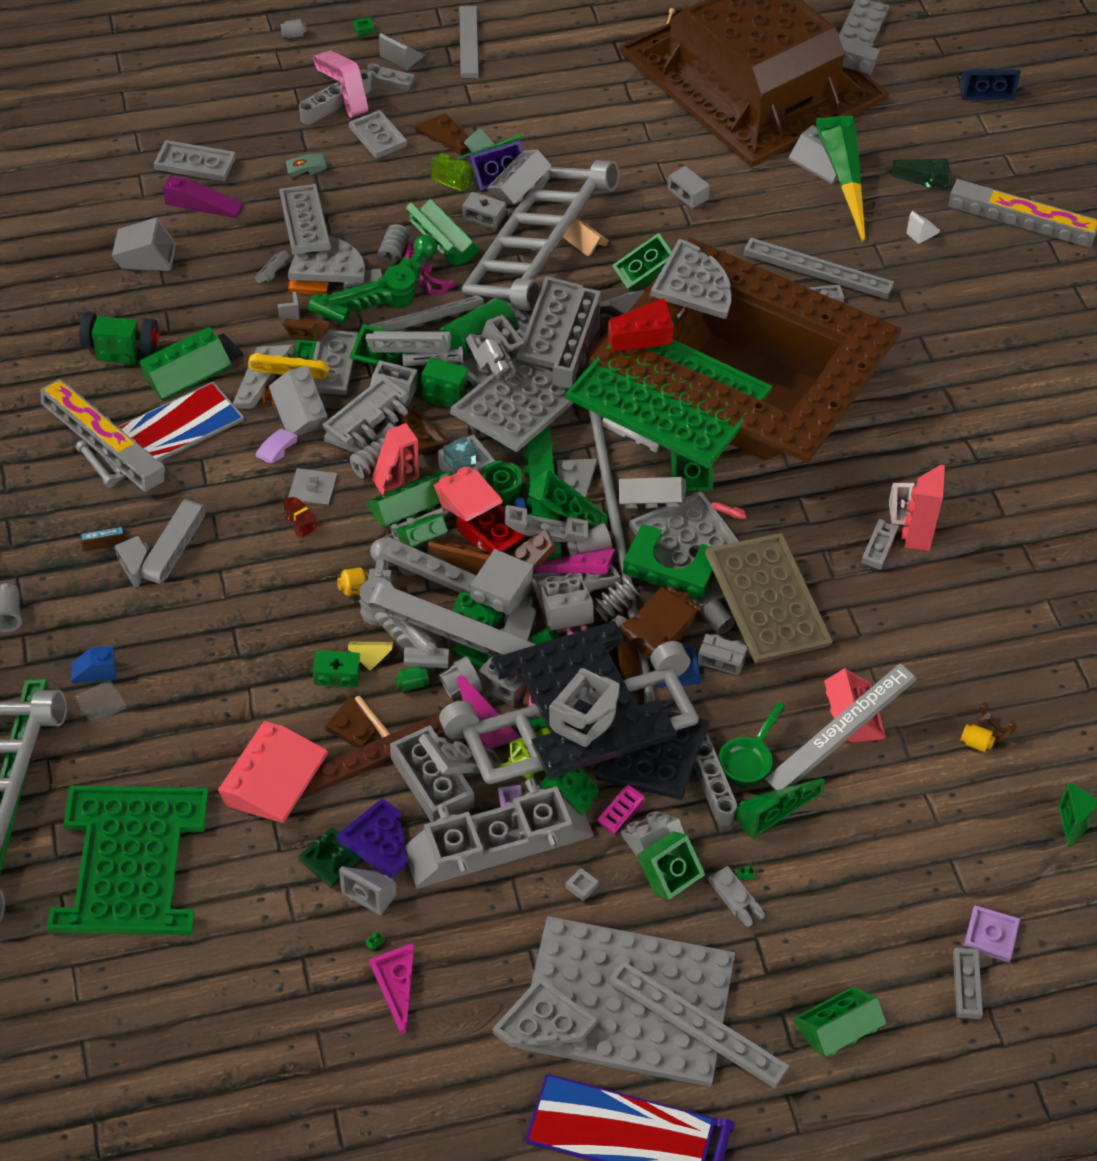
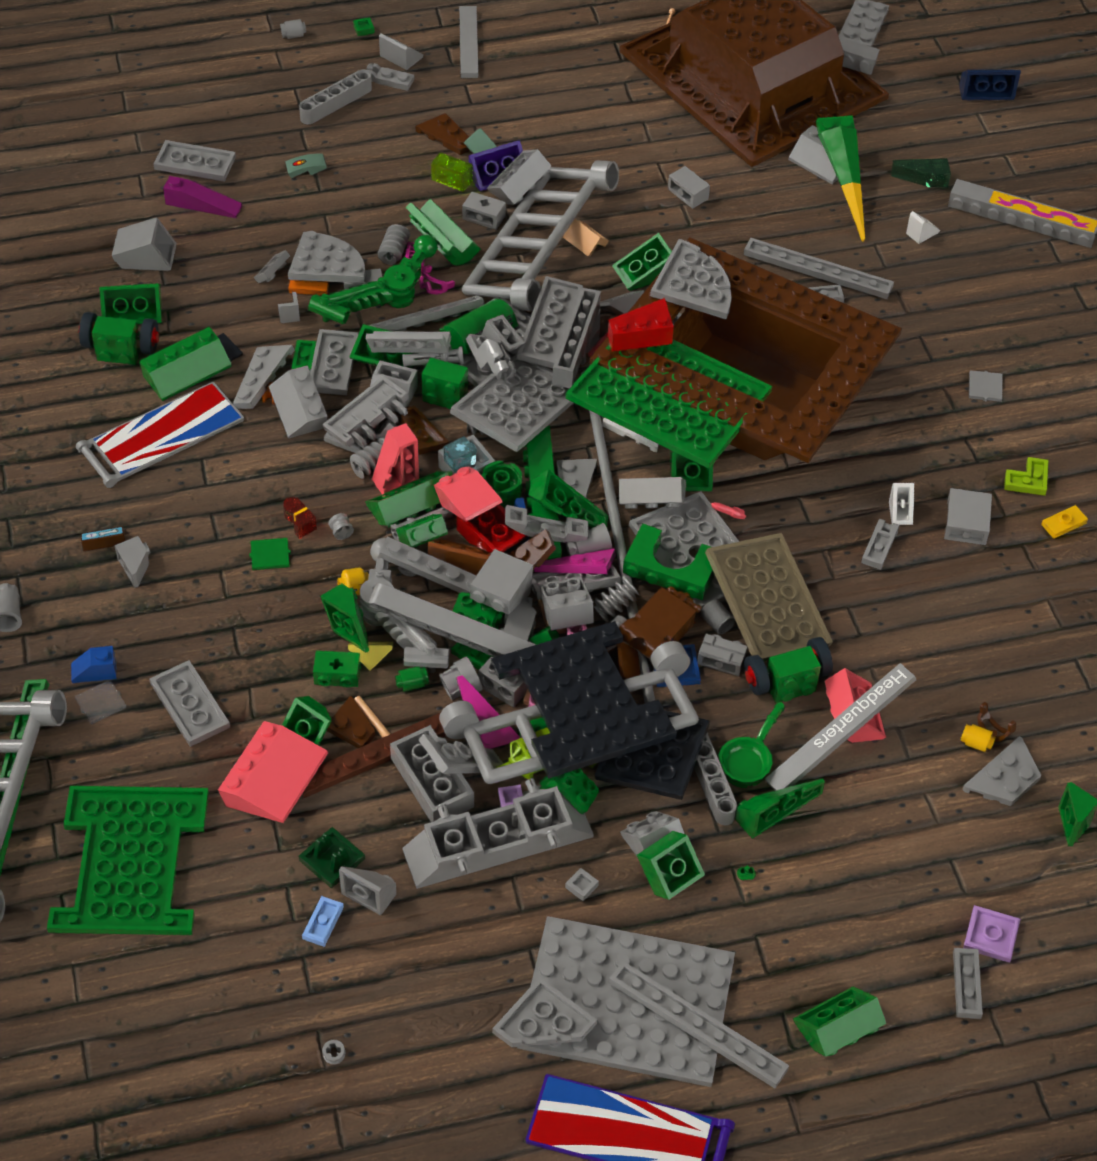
light grey brick [40,379,165,492] -> none
light grey beam [140,499,206,584] -> none
yellow plate [248,353,329,379] -> none
lavender slope [256,429,297,463] -> none
light grey plate [279,184,330,255] -> none
reddish brown panel [283,318,332,342] -> none
light grey piece [288,468,337,507] -> none
bright pink beam [313,50,368,118] -> none
dark purple plate [337,798,407,878] -> none
light grey plate [349,110,407,159] -> none
green rock [365,932,385,949] -> none
dark pink wing [369,943,414,1035] -> none
green piece [458,134,523,161] -> none
light grey animal [549,668,619,747] -> none
dark pink slope [597,785,645,835] -> none
light grey hinge [708,866,765,927] -> none
coral slope [901,465,945,551] -> none
none -> green slope [99,283,162,324]
none -> light grey plate [149,660,230,747]
none -> green piece [249,538,291,570]
none -> green slope [282,696,332,746]
none -> light blue plate [302,896,344,947]
none -> green slope [320,583,369,653]
none -> light grey bush [322,1040,345,1064]
none -> light grey wheel [328,513,354,540]
none -> green brick [744,637,833,703]
none -> light grey panel [944,488,992,545]
none -> light grey wing [963,736,1041,806]
none -> light grey piece [969,370,1002,402]
none -> lime plate [1004,457,1048,496]
none -> yellow plate [1041,505,1088,539]

